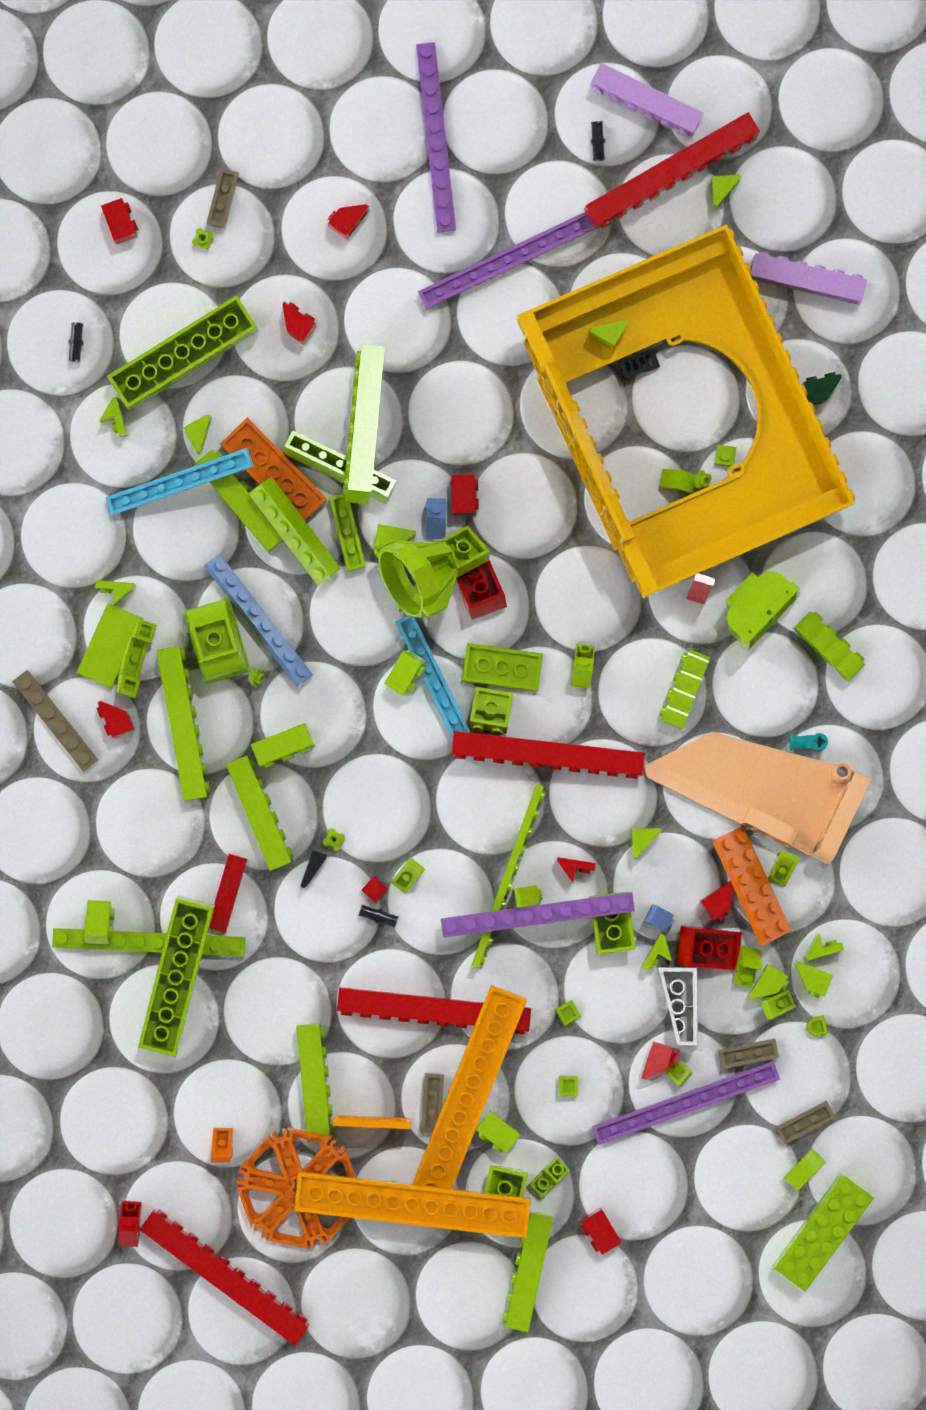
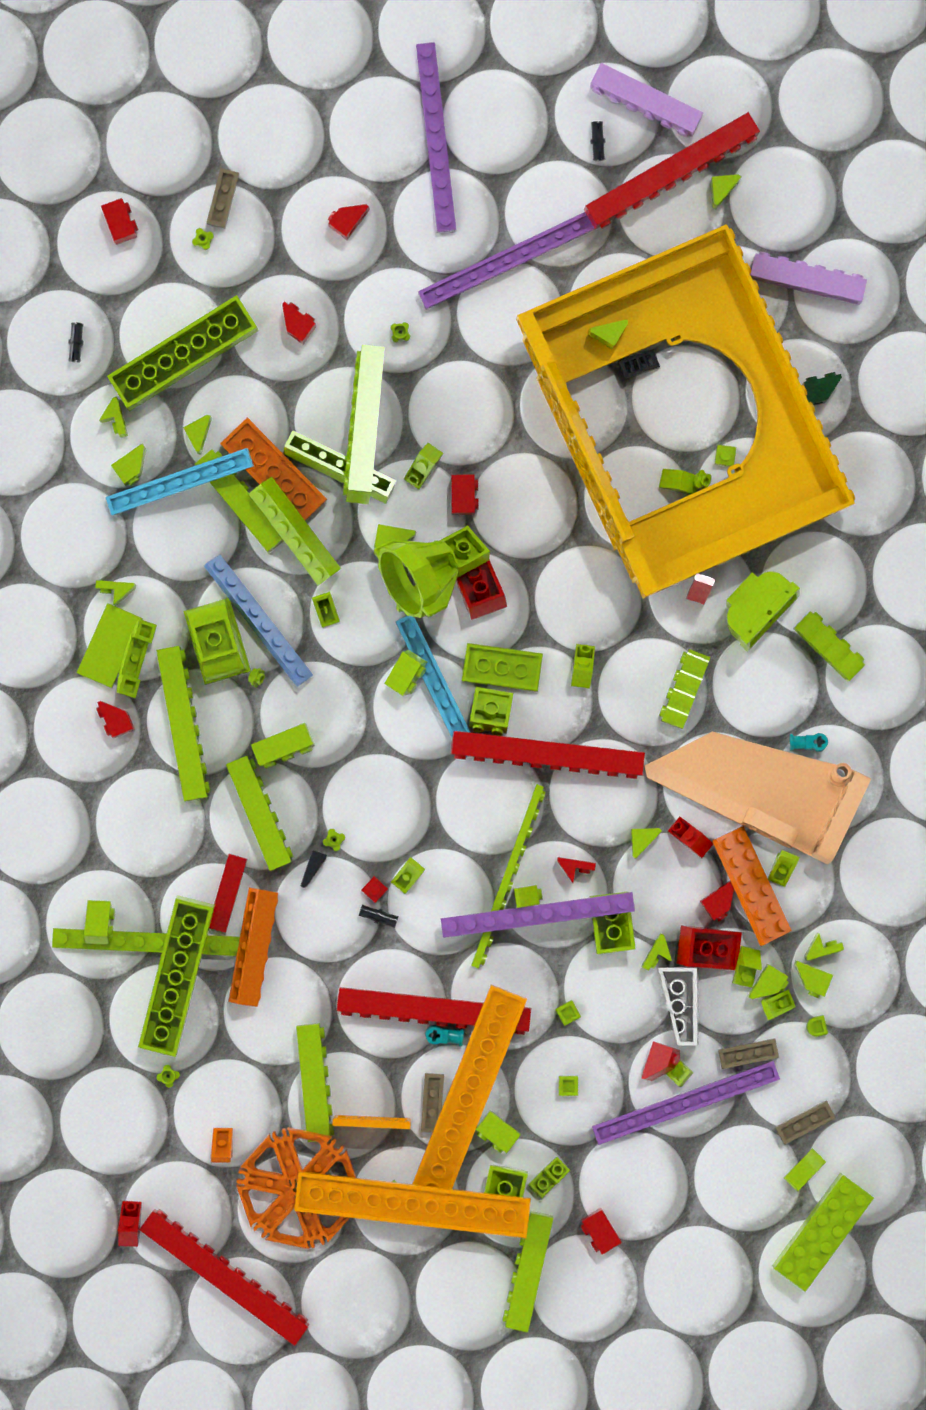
dark tan plate [12,670,99,772] -> none
lime plate [329,494,366,572] -> none
medium blue slope [426,498,446,539] -> none
medium blue slope [643,904,675,932] -> none
none -> lime slope [111,444,146,486]
none -> lime plate [157,1065,180,1088]
none -> orange brick [228,887,278,1007]
none -> lime slope [312,592,340,628]
none -> lime plate [390,322,410,342]
none -> lime slope [404,443,444,489]
none -> teal connector [425,1025,464,1046]
none -> red slope [668,816,714,858]

